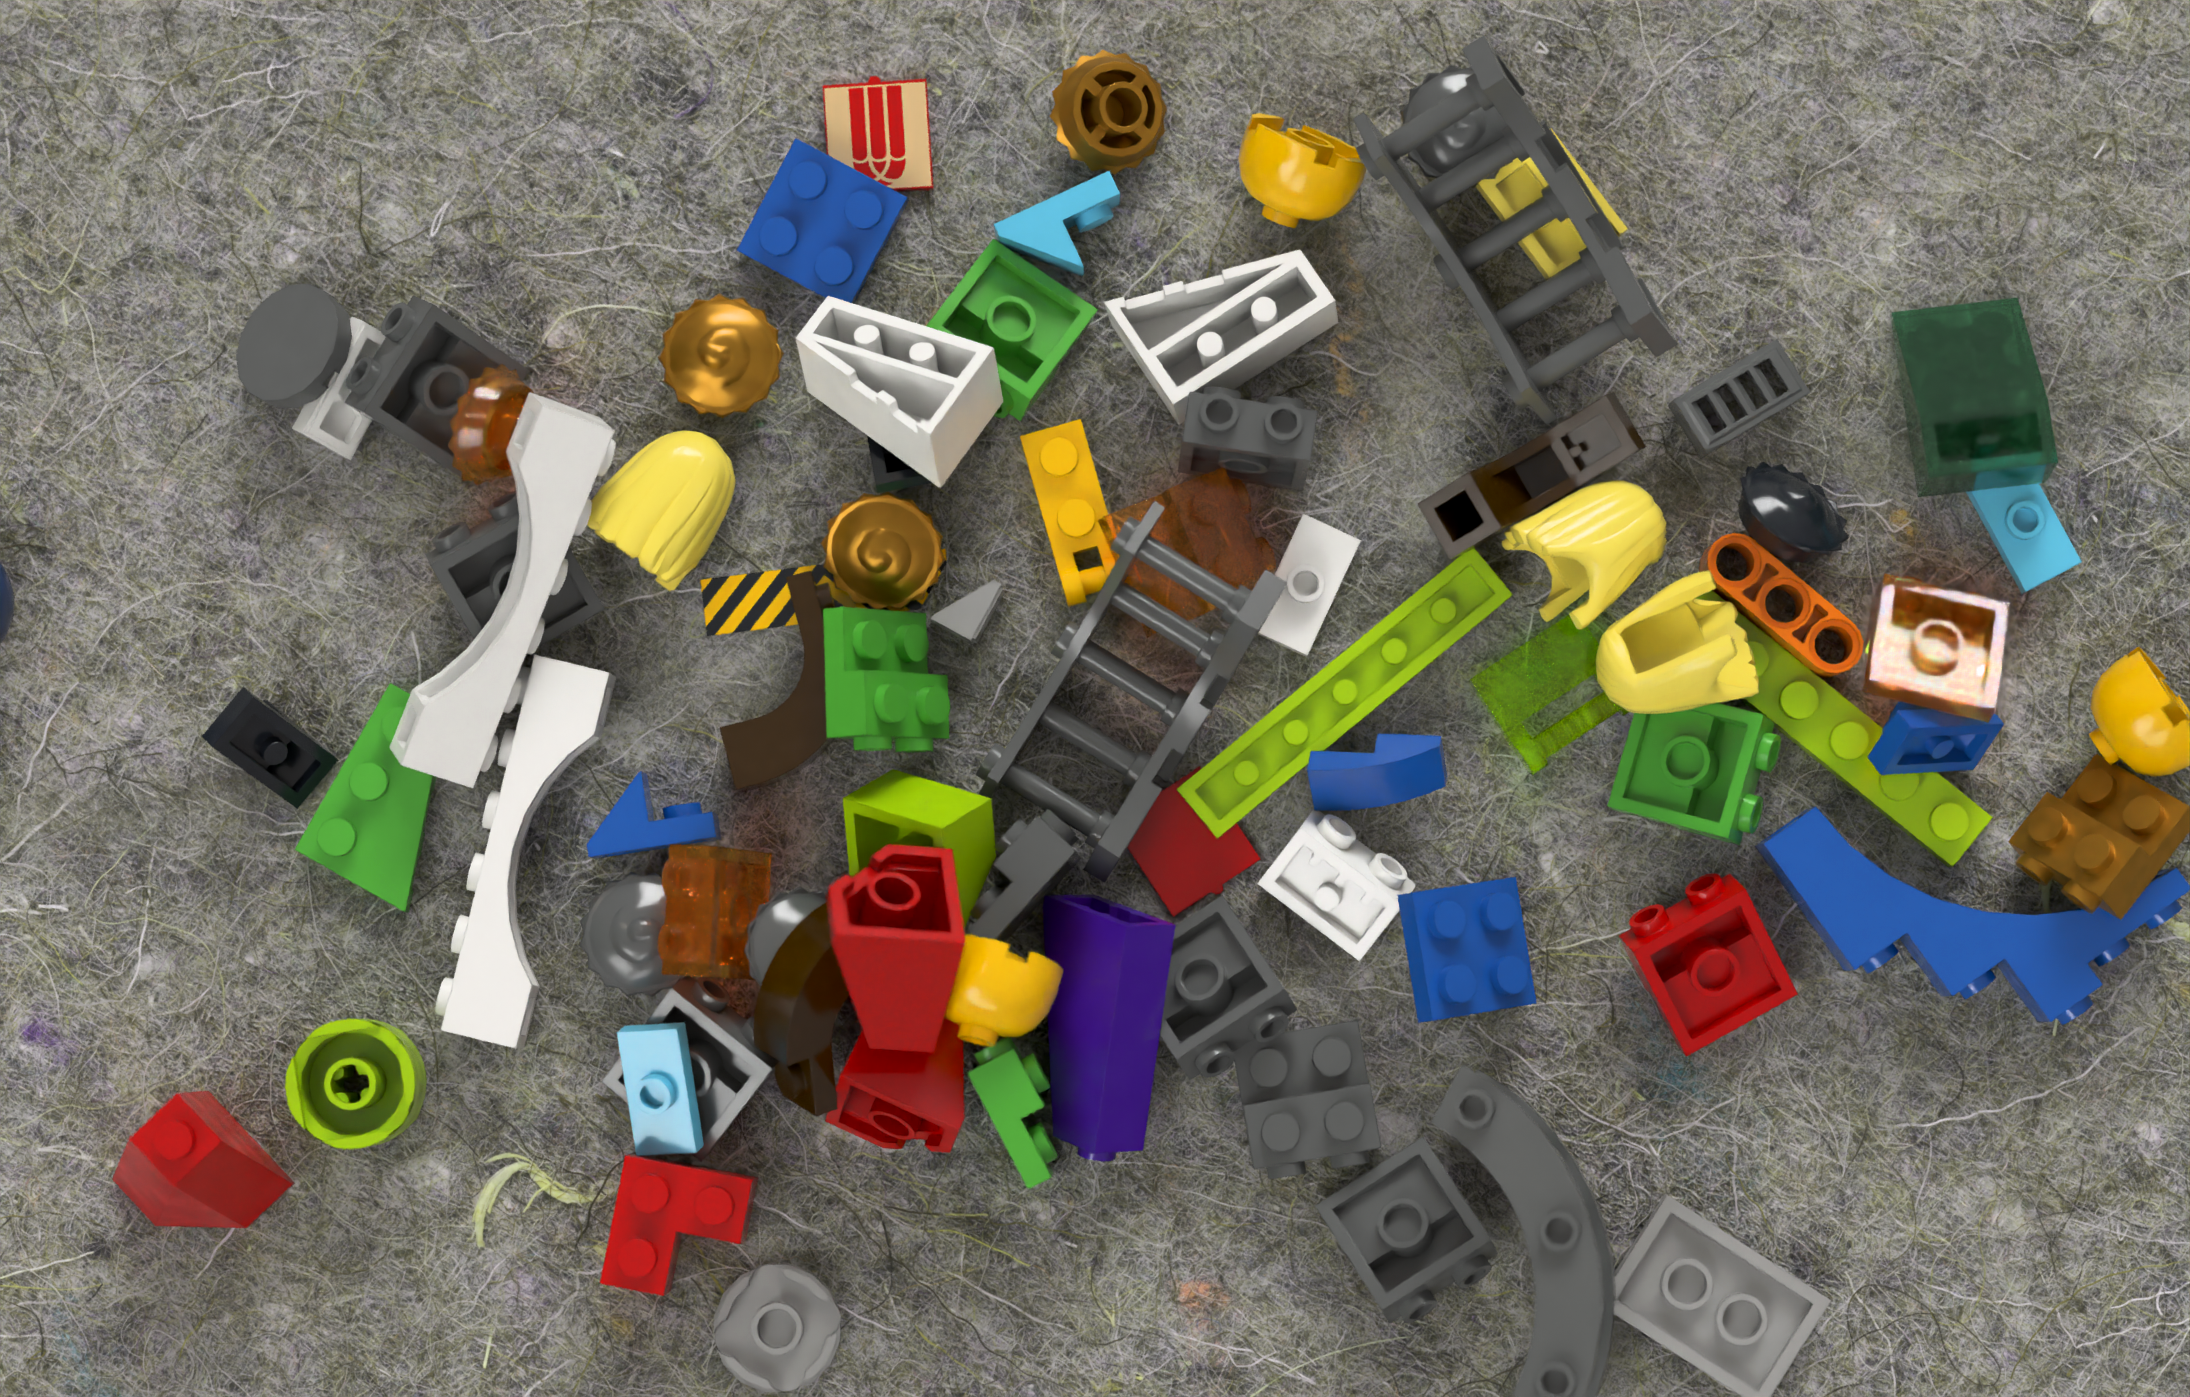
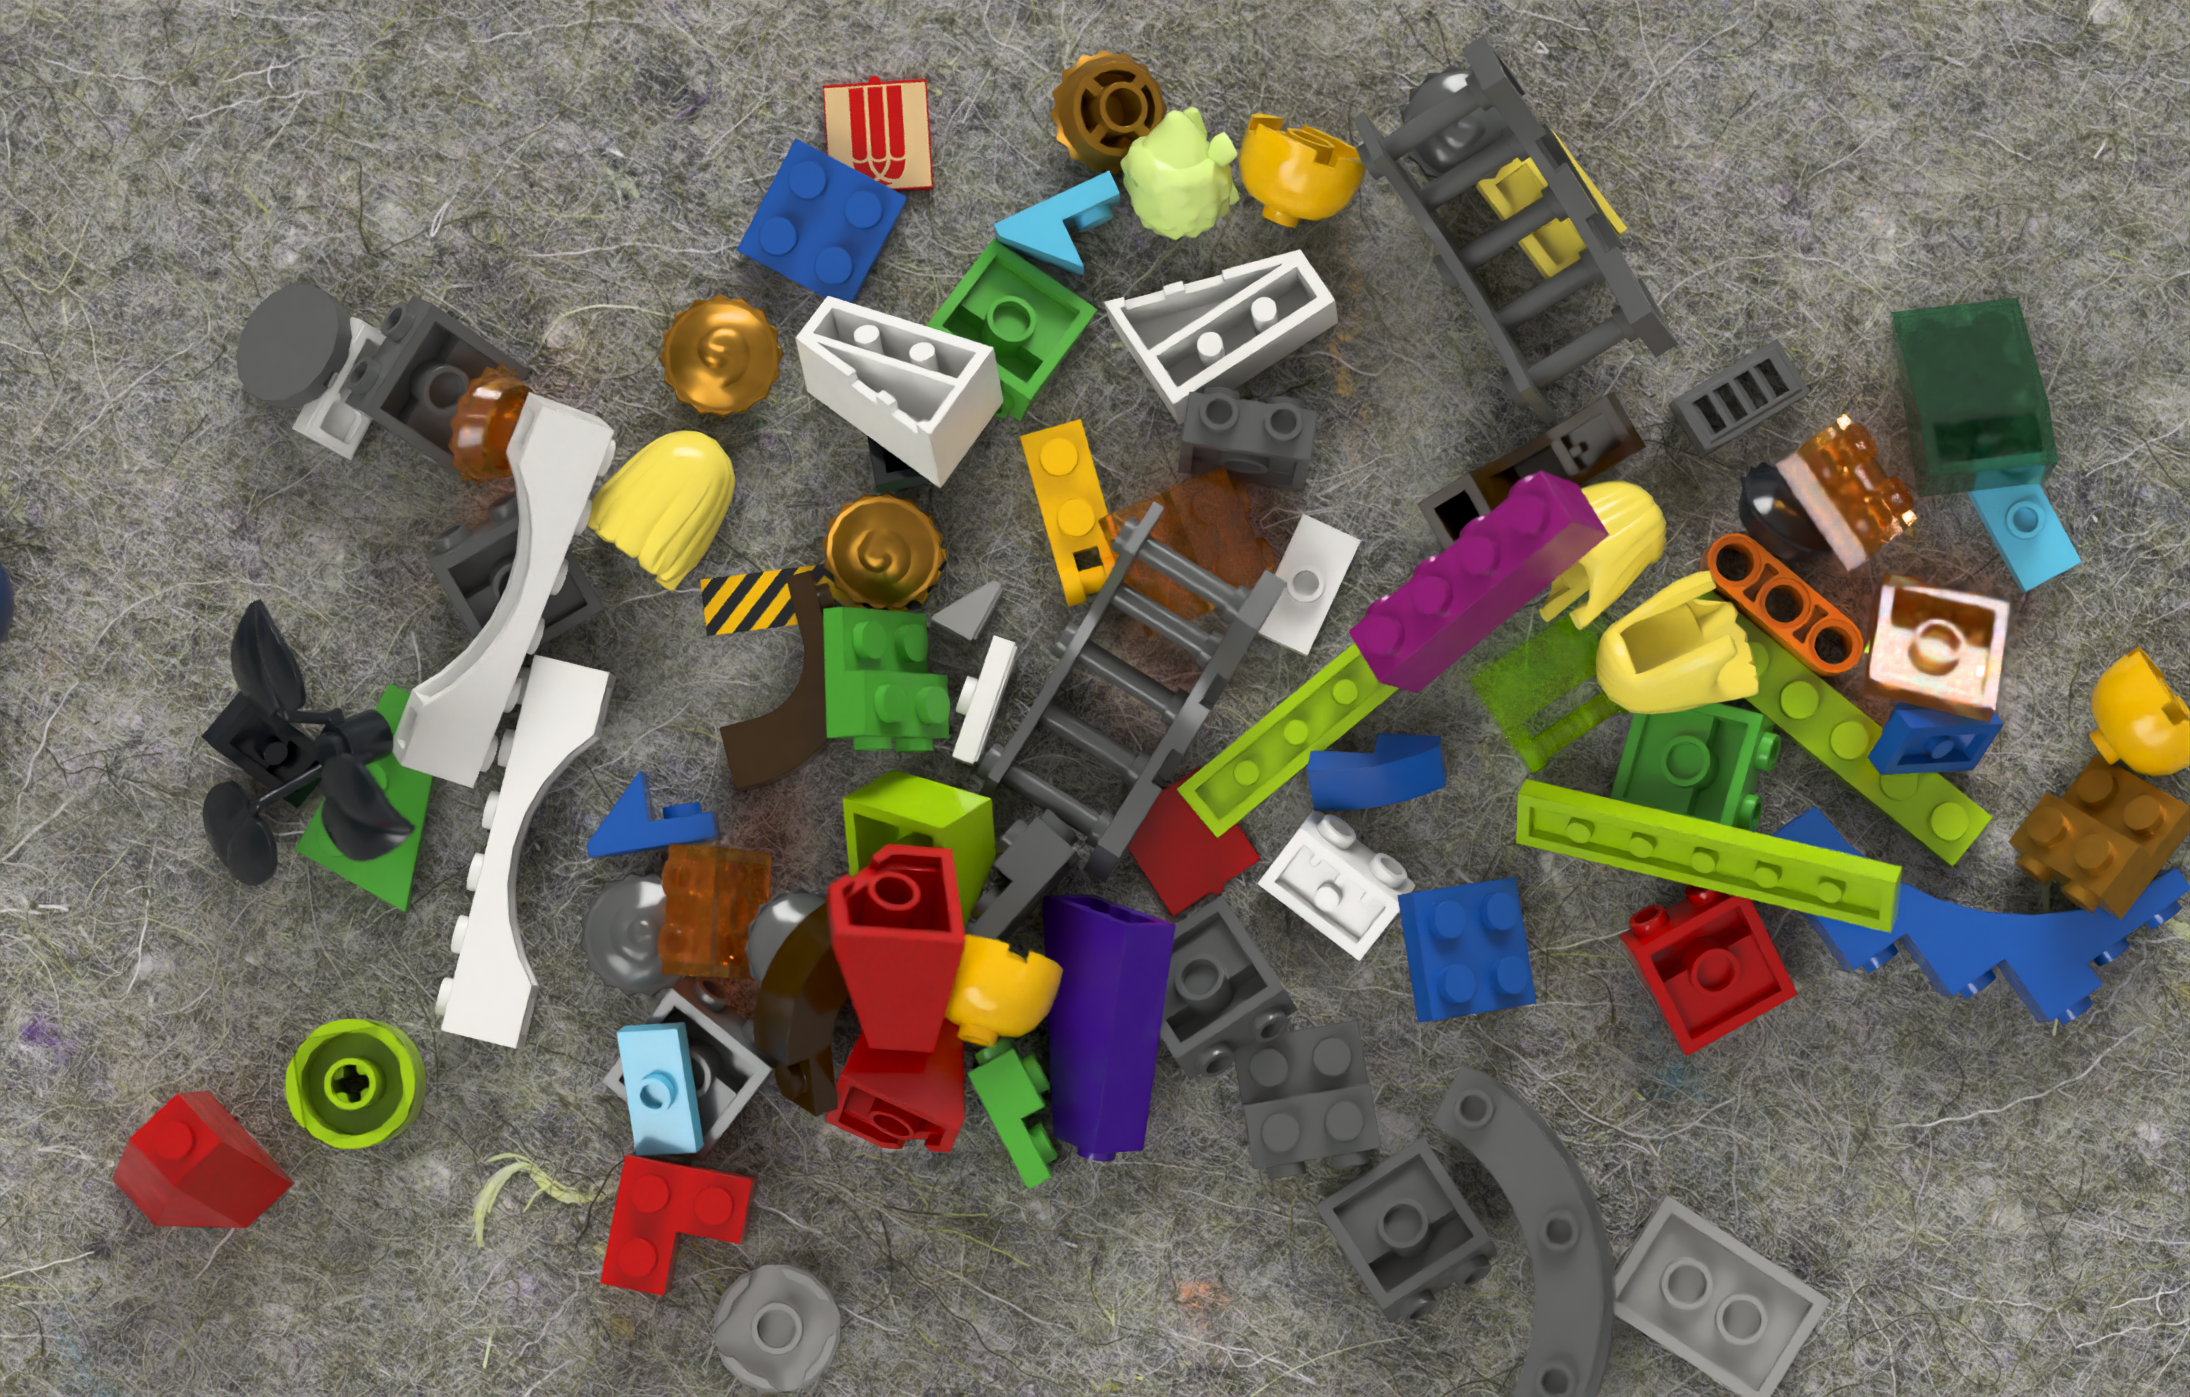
none -> black plant [203,598,416,886]
none -> white plate [952,635,1018,767]
none -> yellowish green animal [1120,107,1239,240]
none -> magenta brick [1348,471,1610,693]
none -> lime plate [1516,779,1903,933]
none -> clear orange plate [1776,414,1917,572]

